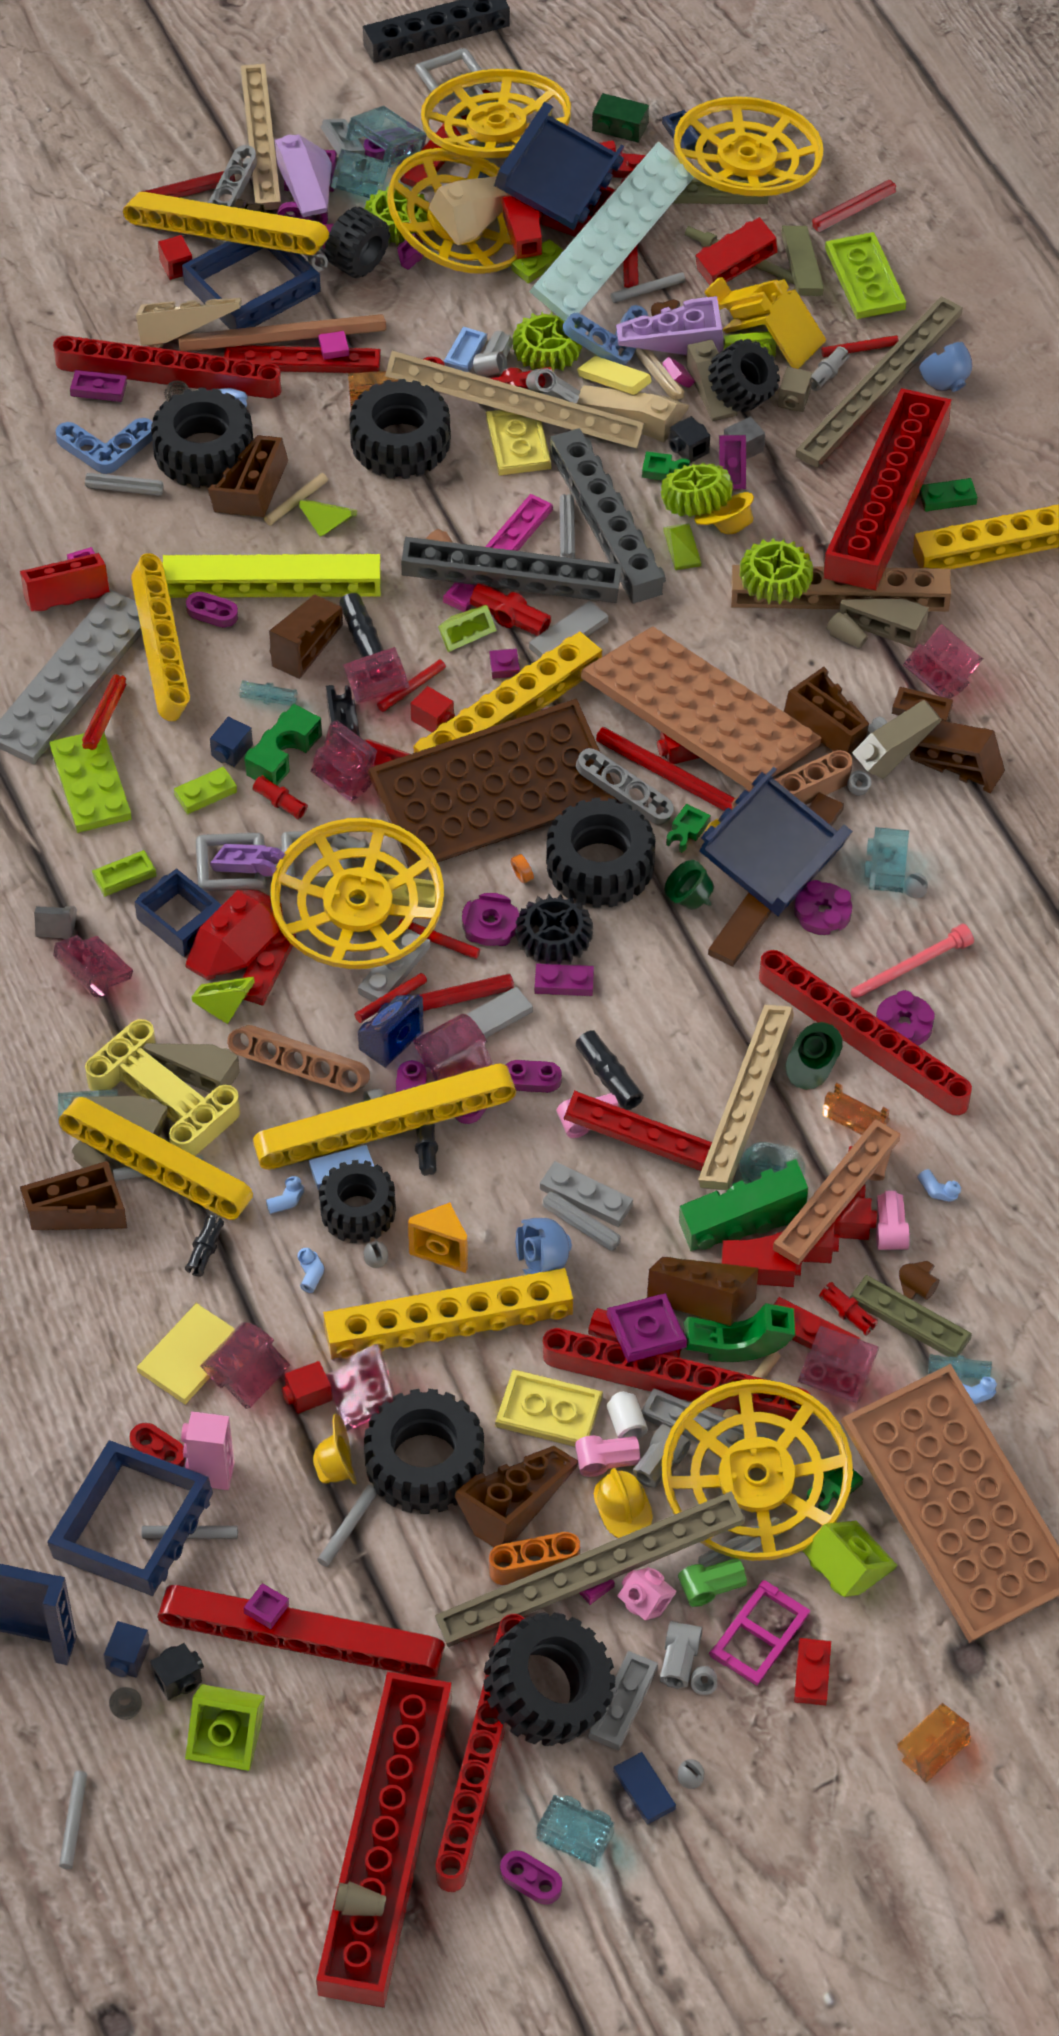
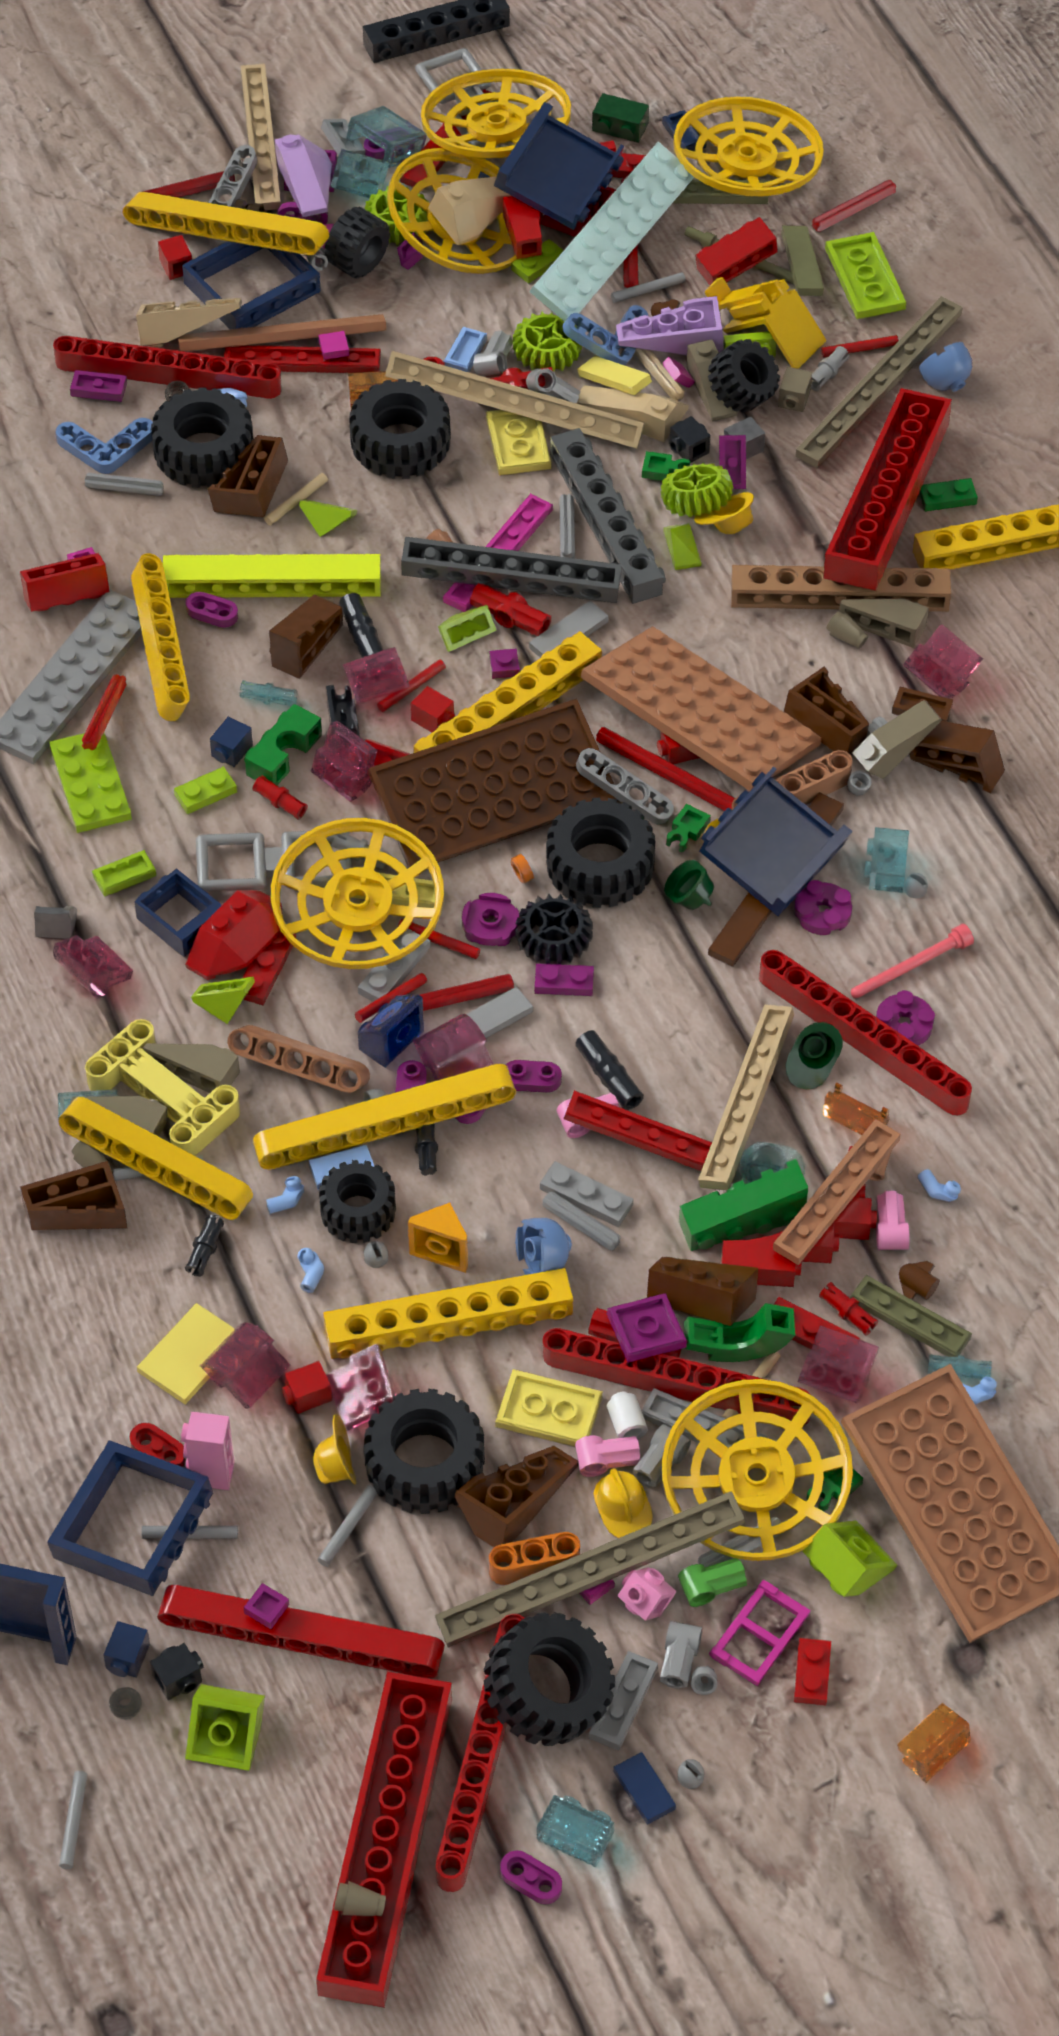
medium lavender hinge [210,844,285,876] -> none
lime gear [739,538,813,605] -> none

